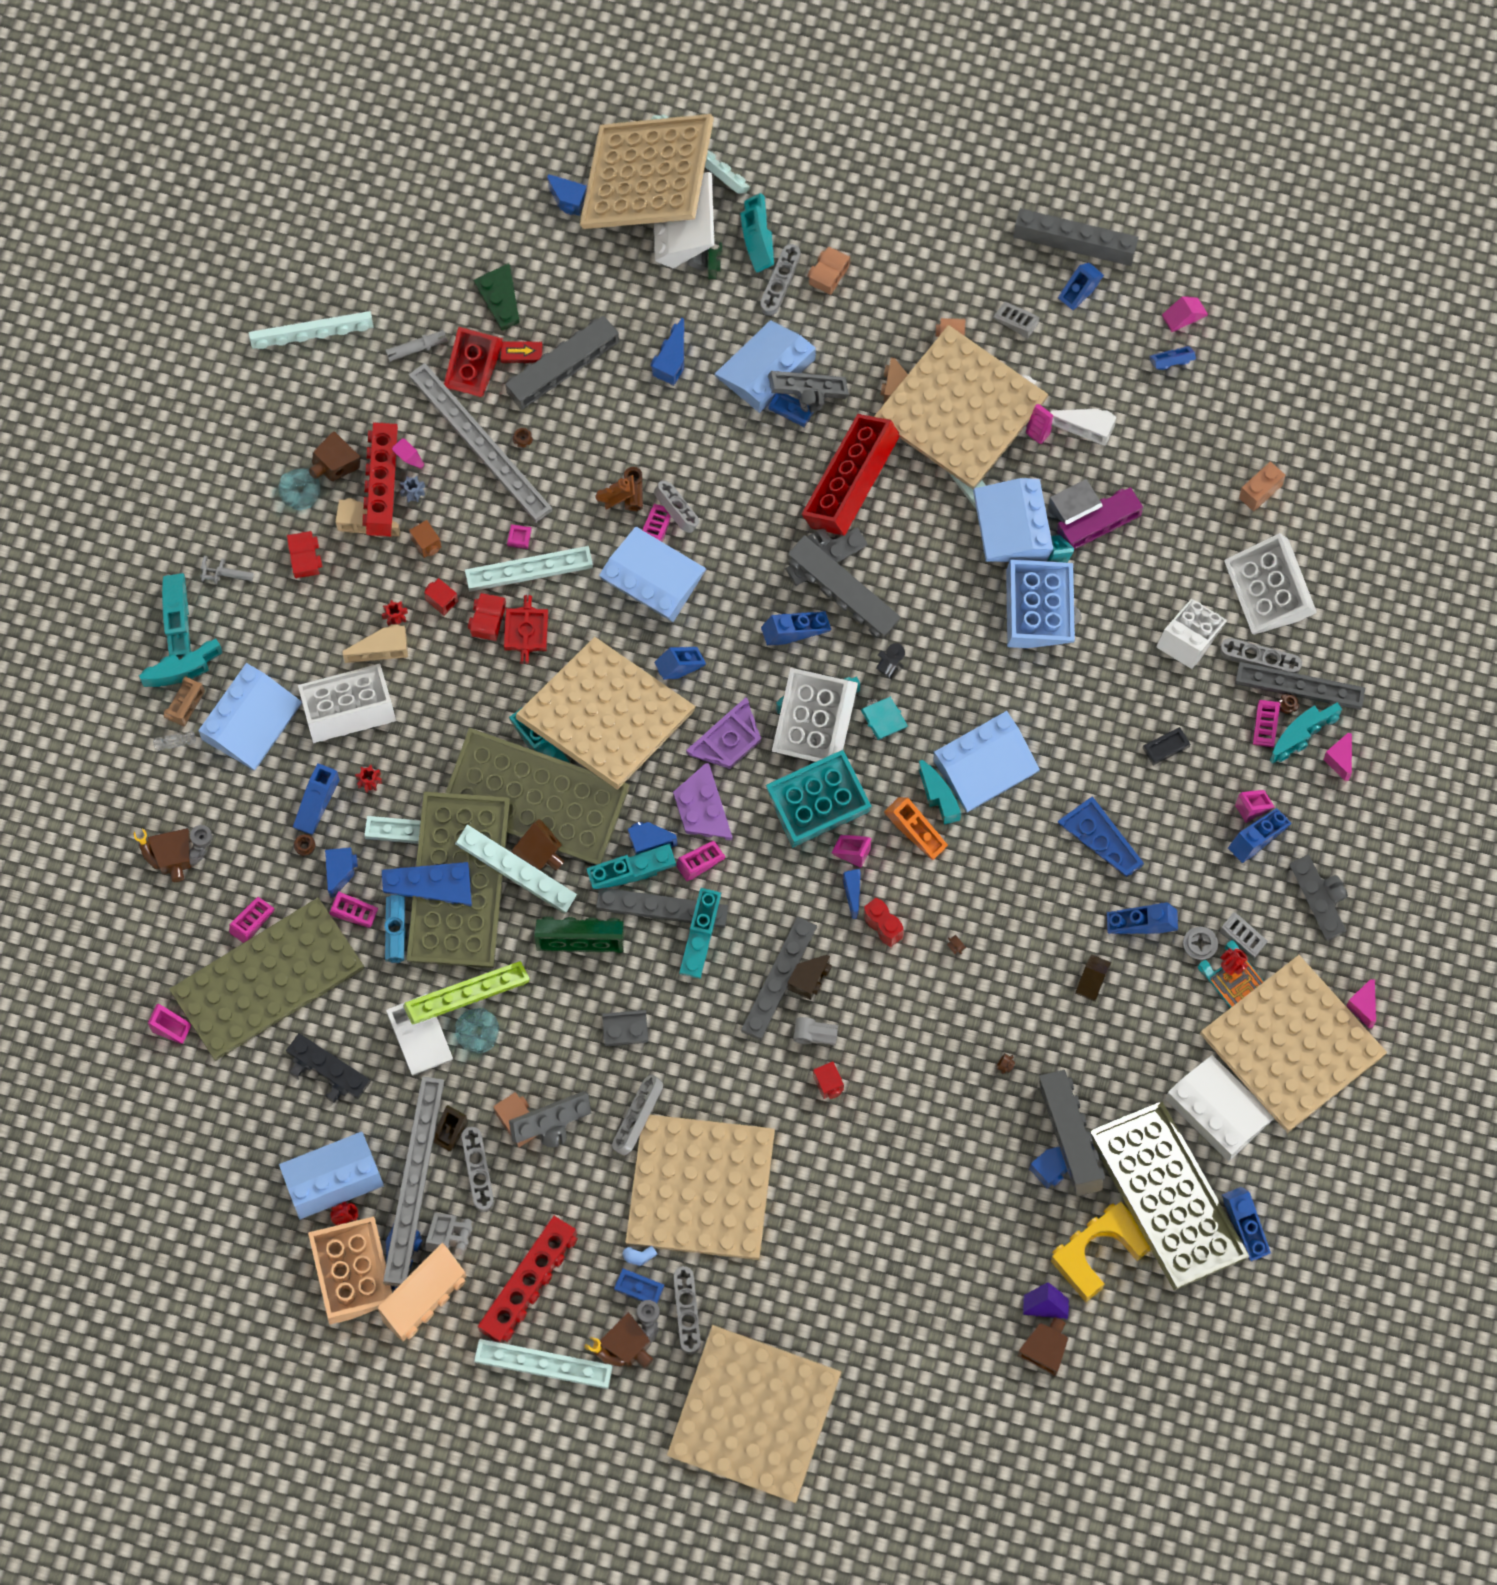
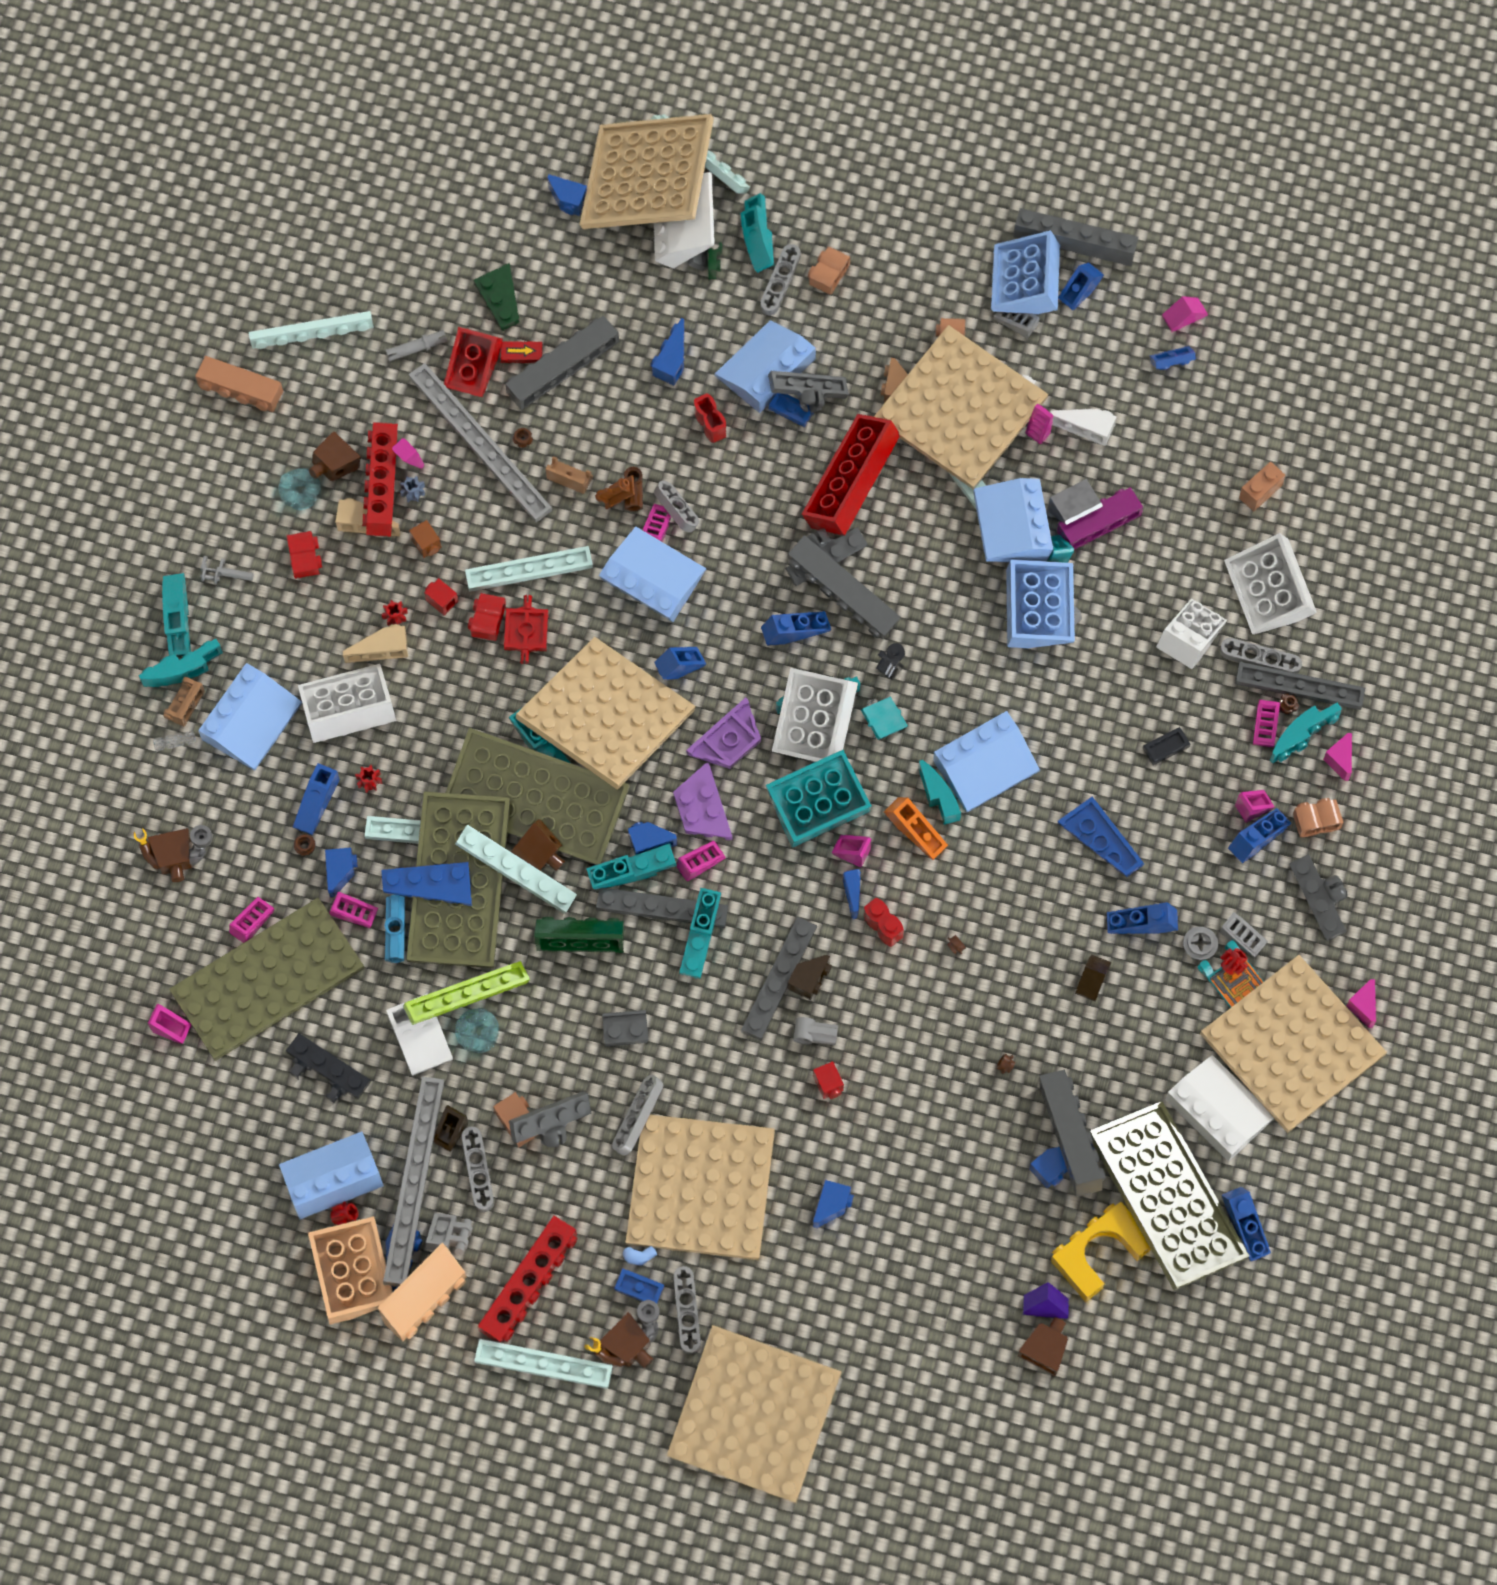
dark pink tile [507,524,532,549] -> none
none -> nougat brick [195,356,283,412]
none -> medium nougat hinge [546,456,593,494]
none -> red brick [694,393,726,443]
none -> blue slope [813,1180,854,1228]
none -> light blue slope [991,231,1060,314]
none -> nougat brick [1293,798,1344,837]

